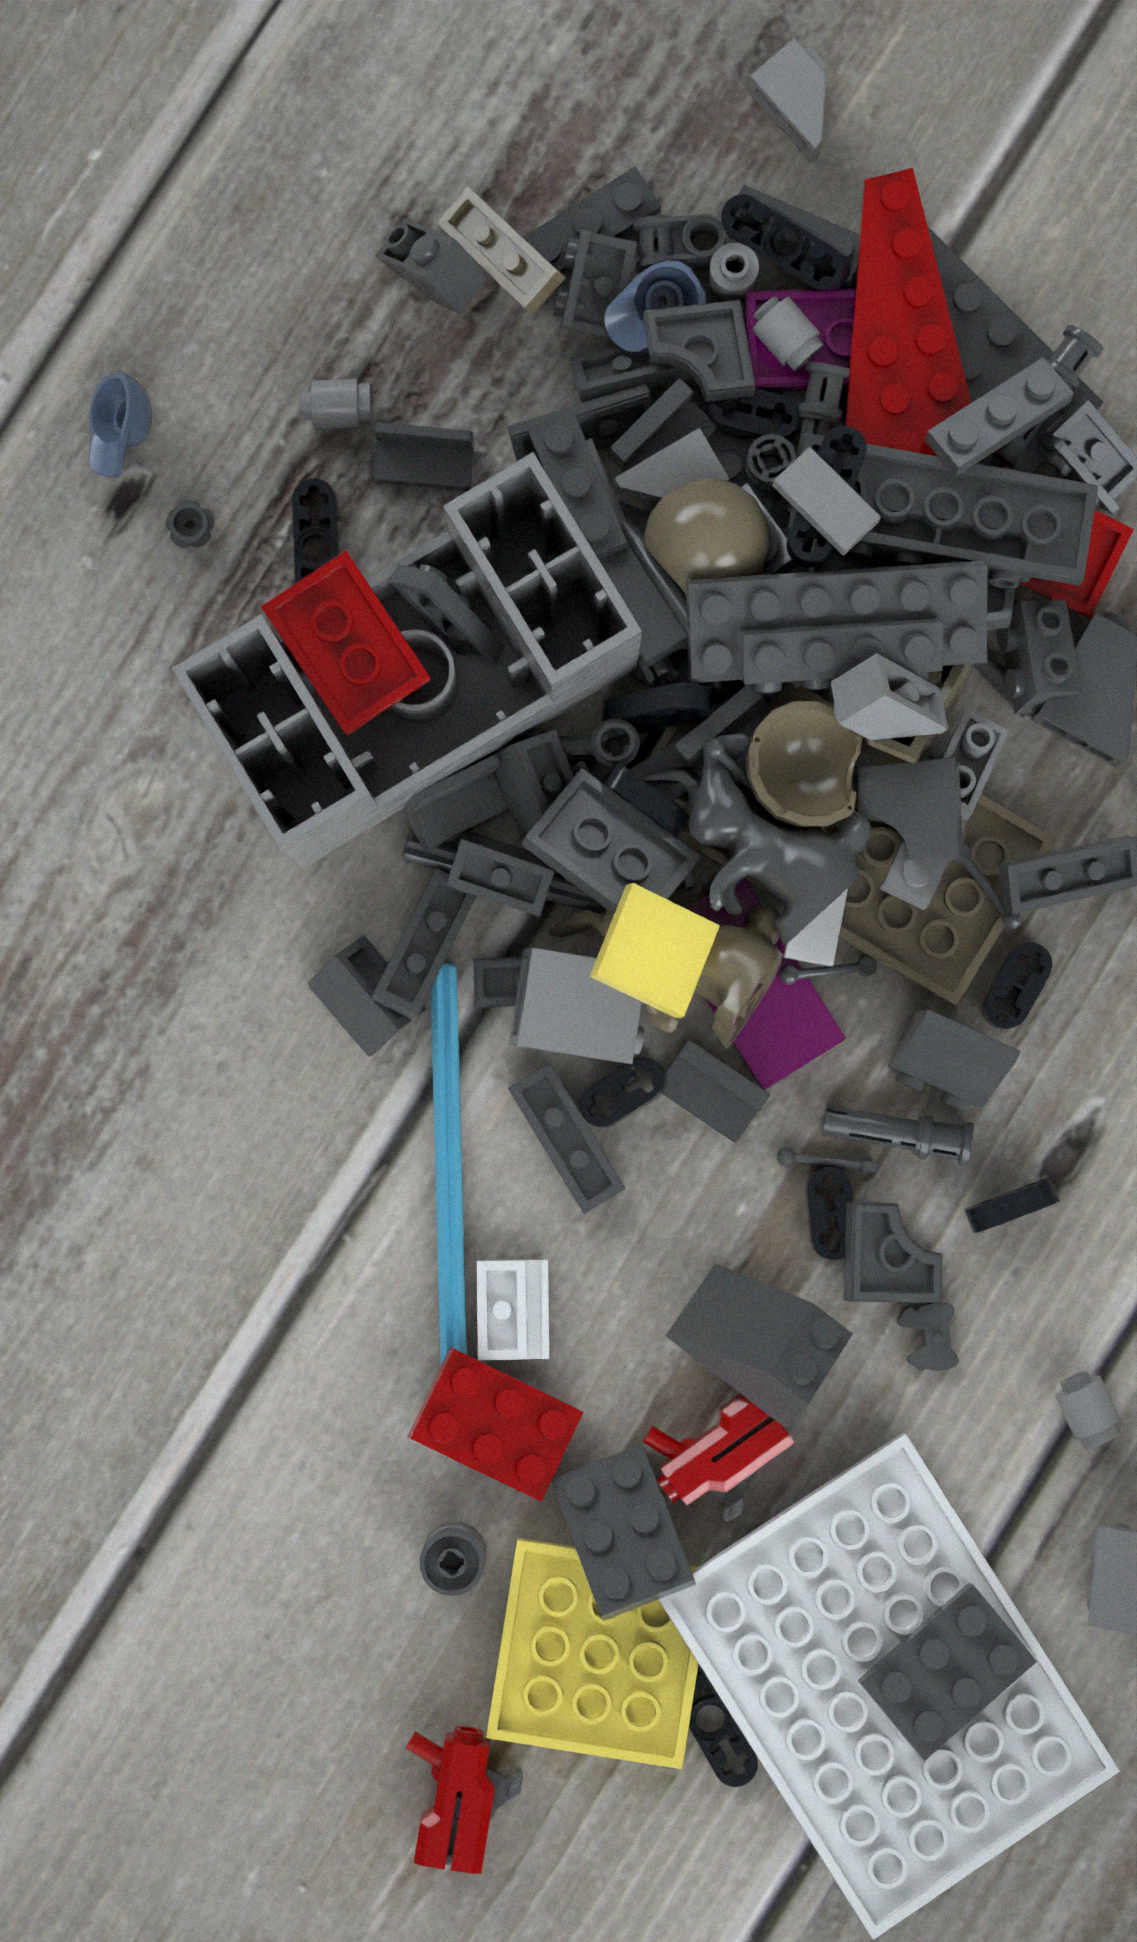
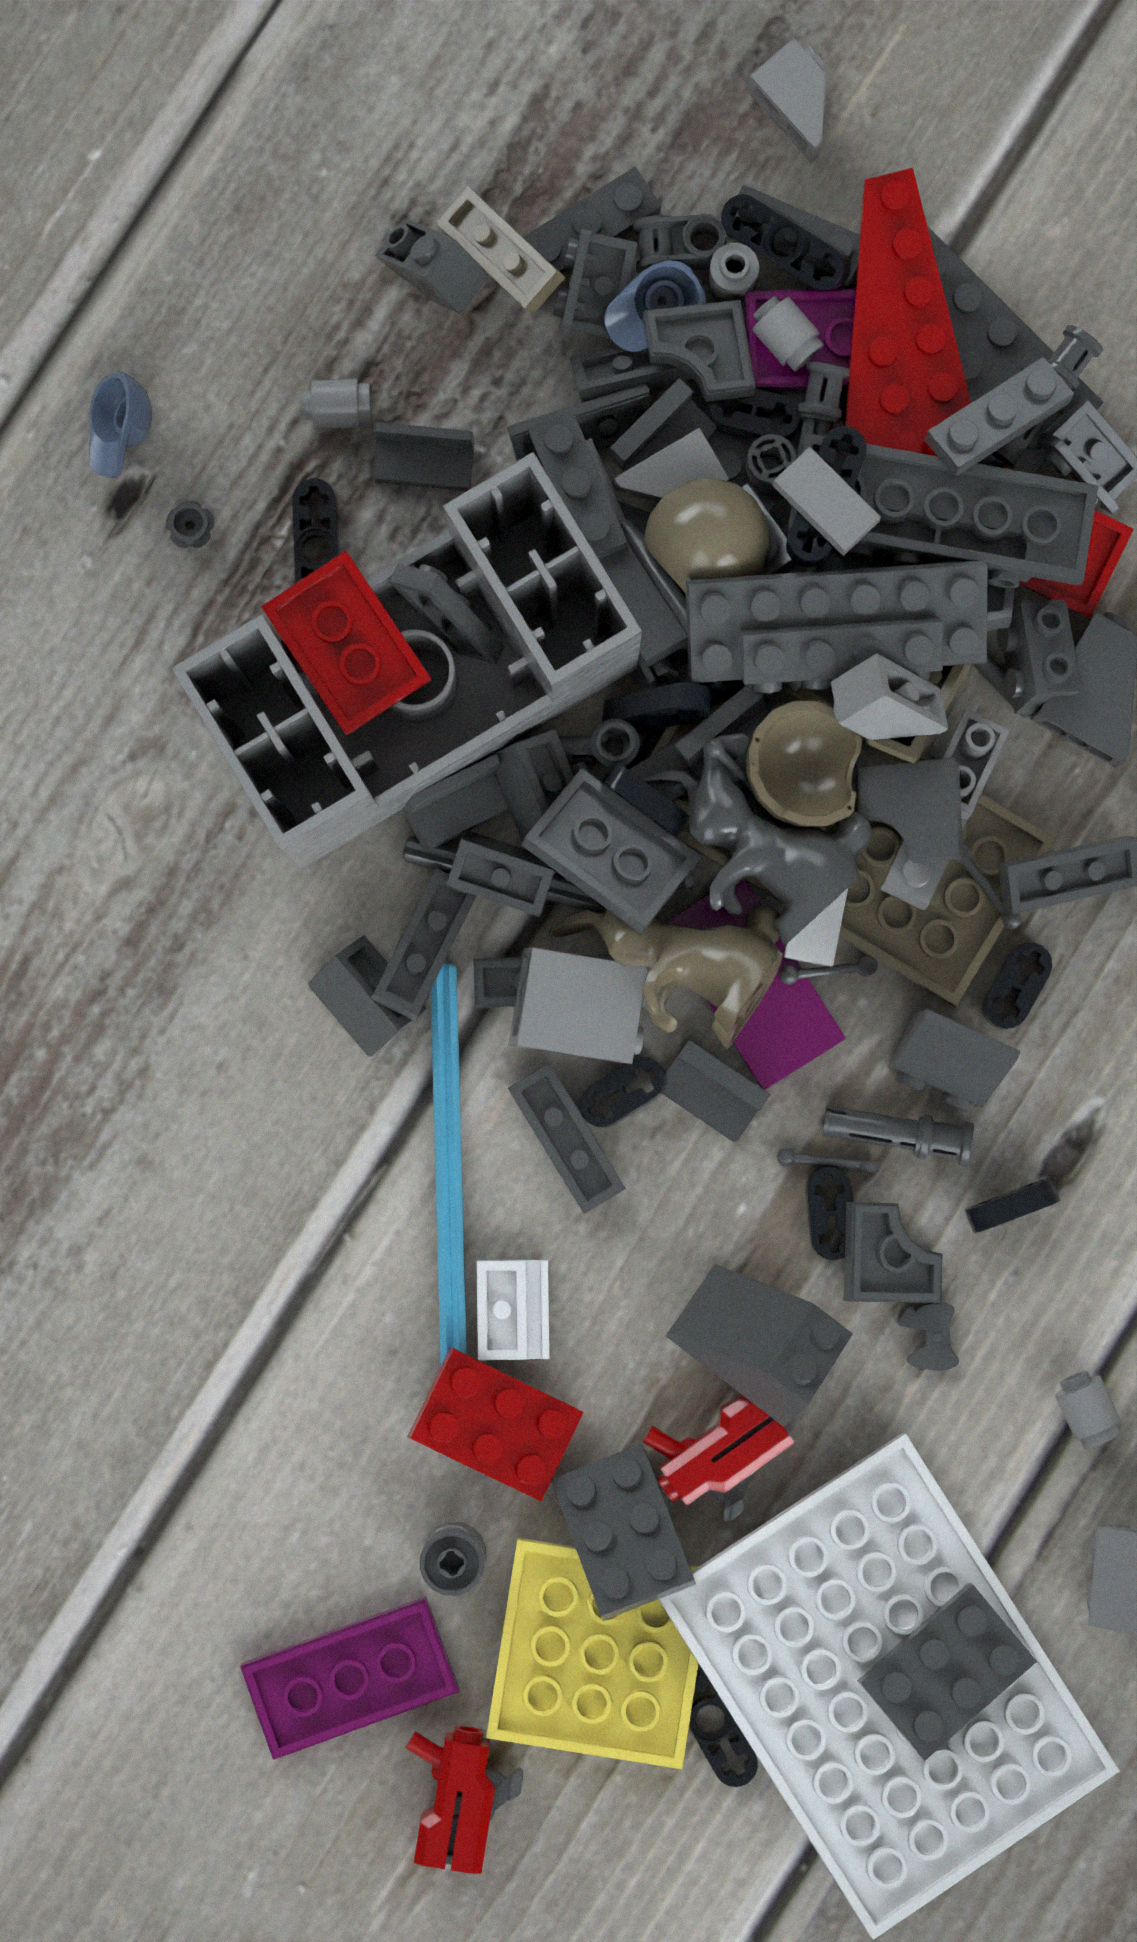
light yellow tile [589,883,720,1018] -> none
none -> magenta tile [240,1596,460,1760]

